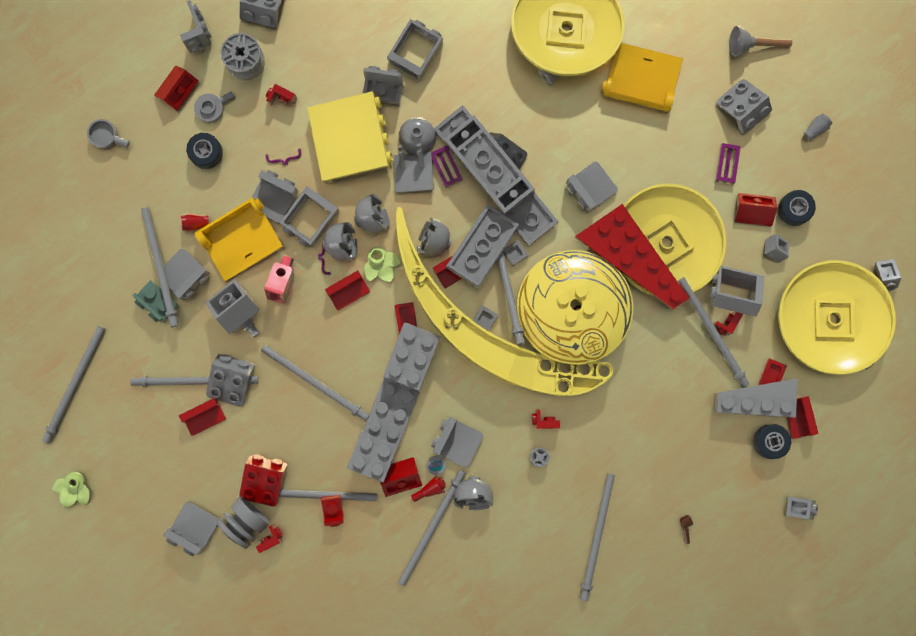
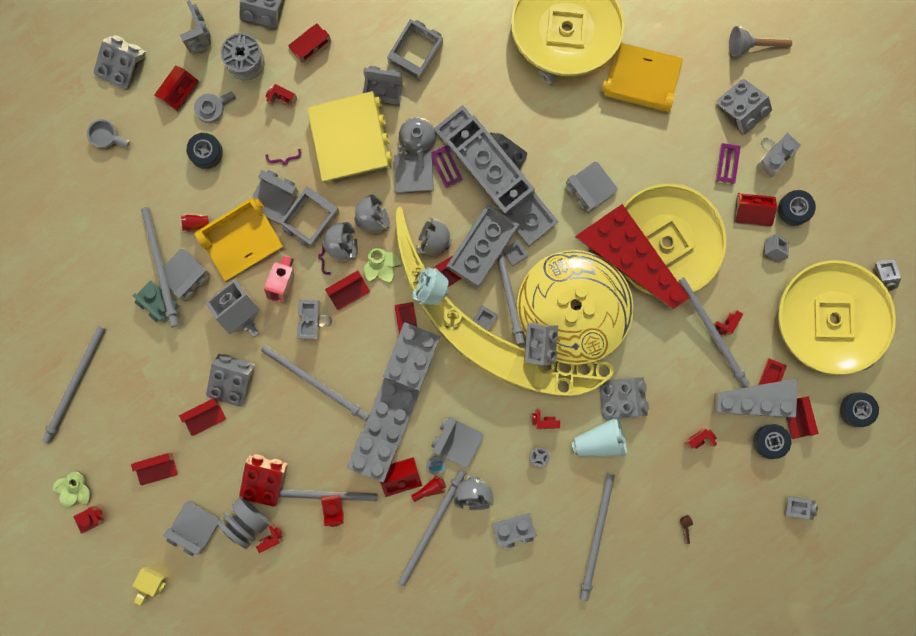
light grey bar [130,376,258,387] -> none
light grey window [709,266,764,317] -> none
light grey cone [803,113,833,141] -> none
none -> red bracket [73,506,104,534]
none -> light grey bracket [94,36,146,89]
none -> red panel [131,453,178,486]
none -> light yellow brick [132,567,166,606]
none -> red panel [288,23,331,63]
none -> light grey piece [297,299,332,341]
none -> light aqua cone [412,267,448,305]
none -> light grey bracket [492,512,537,549]
none -> light grey bracket [525,323,558,366]
none -> light aqua cone [572,418,627,456]
none -> light grey bracket [600,377,649,420]
none -> red bracket [684,428,717,449]
none -> light grey piece [757,133,801,177]
none -> black wheel [840,392,879,427]

